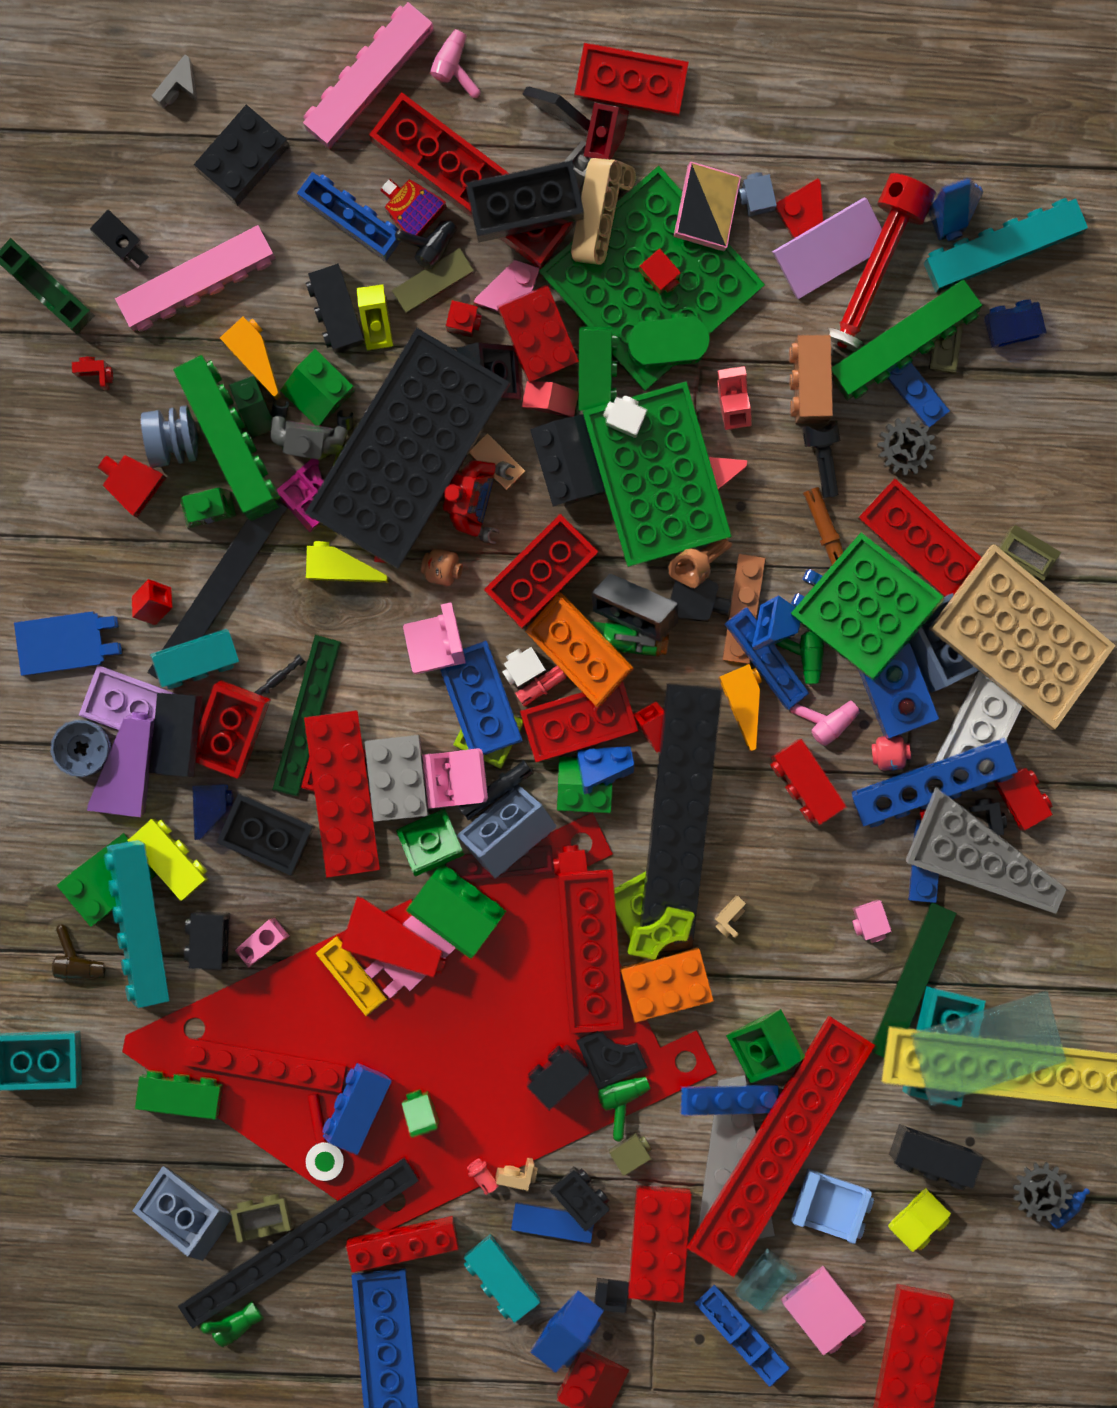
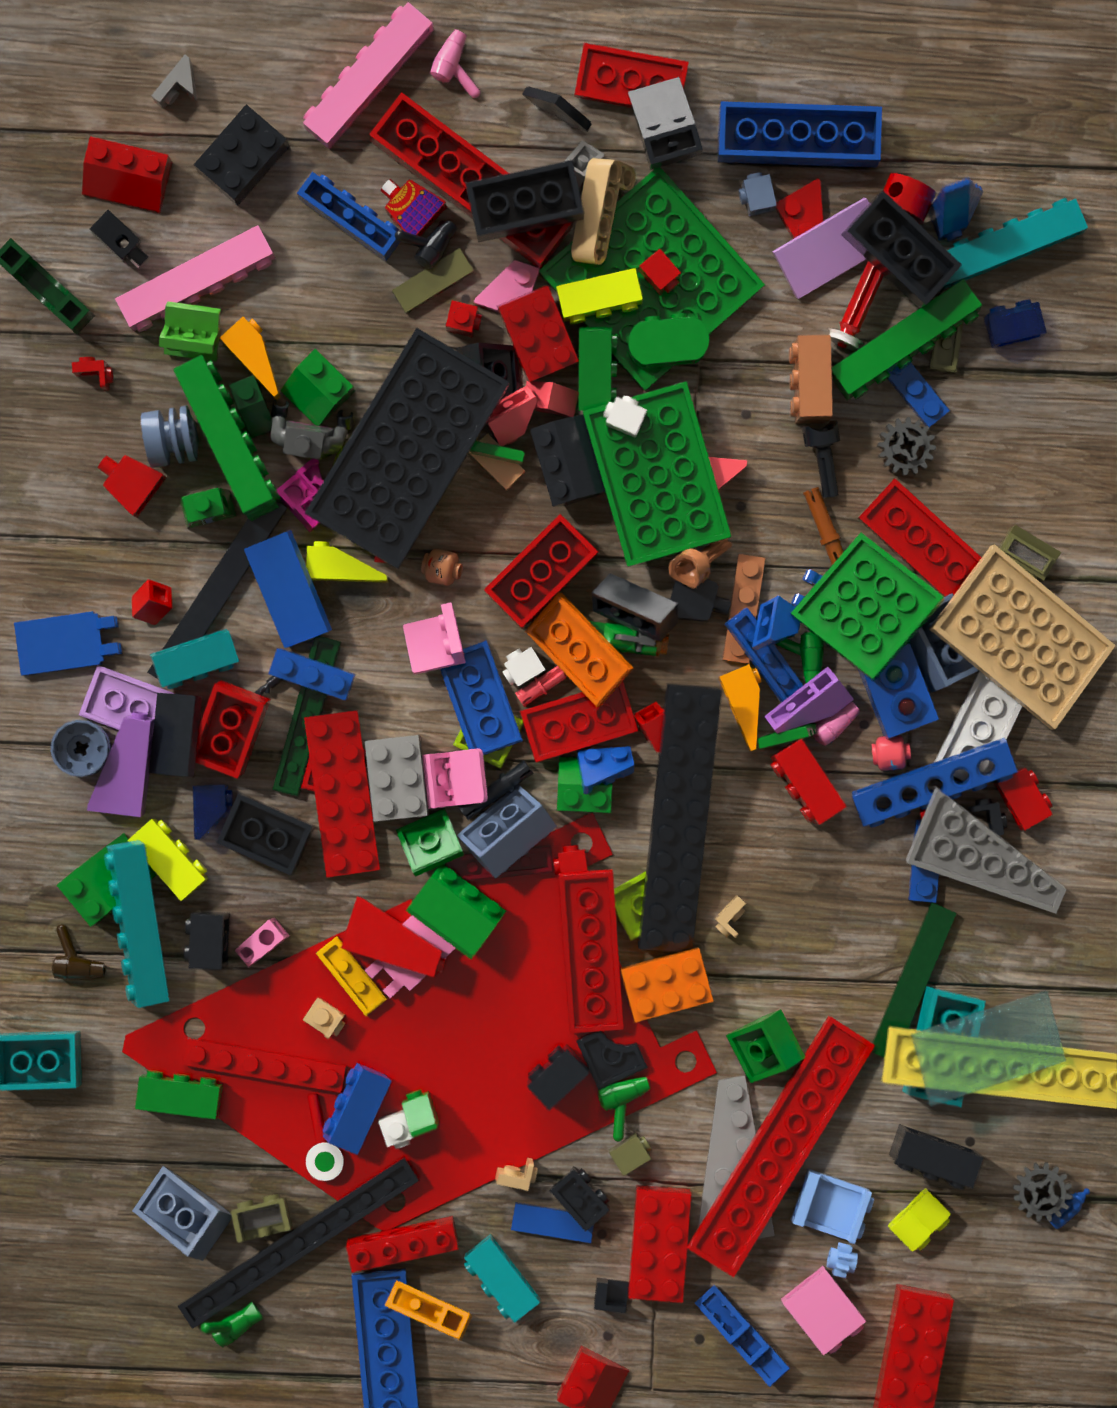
black brick [306,264,365,354] -> none
neon yellow slope [357,284,393,350] -> none
red torso [443,460,515,544] -> none
coral pin [467,1159,499,1195] -> none
blue brick [530,1290,603,1373] -> none
dark red slope [584,103,629,160] -> none
lime tile [627,907,695,960] -> none
tile [674,161,741,251] -> none
blue plate [681,1085,778,1116] -> none
coral brick [717,366,752,430] -> none
clear light blue panel [734,1248,797,1310] -> none
bright pink brick [852,900,891,943] -> none
none -> red slope [82,136,173,213]
none -> bright green bracket [159,301,221,361]
none -> blue tile [244,530,332,648]
none -> blue brick [268,648,356,700]
none -> tan bracket [303,997,346,1039]
none -> white brick [379,1110,413,1149]
none -> light orange slope [385,1280,472,1341]
none -> green tile [470,441,525,465]
none -> coral slope [487,385,537,447]
none -> neon yellow brick [556,268,643,324]
none -> slope [628,77,703,170]
none -> blue brick [717,101,882,167]
none -> green tile [757,723,817,749]
none -> medium lavender slope [764,667,854,733]
none -> light blue gear [827,1243,858,1278]
none -> black brick [841,190,962,308]

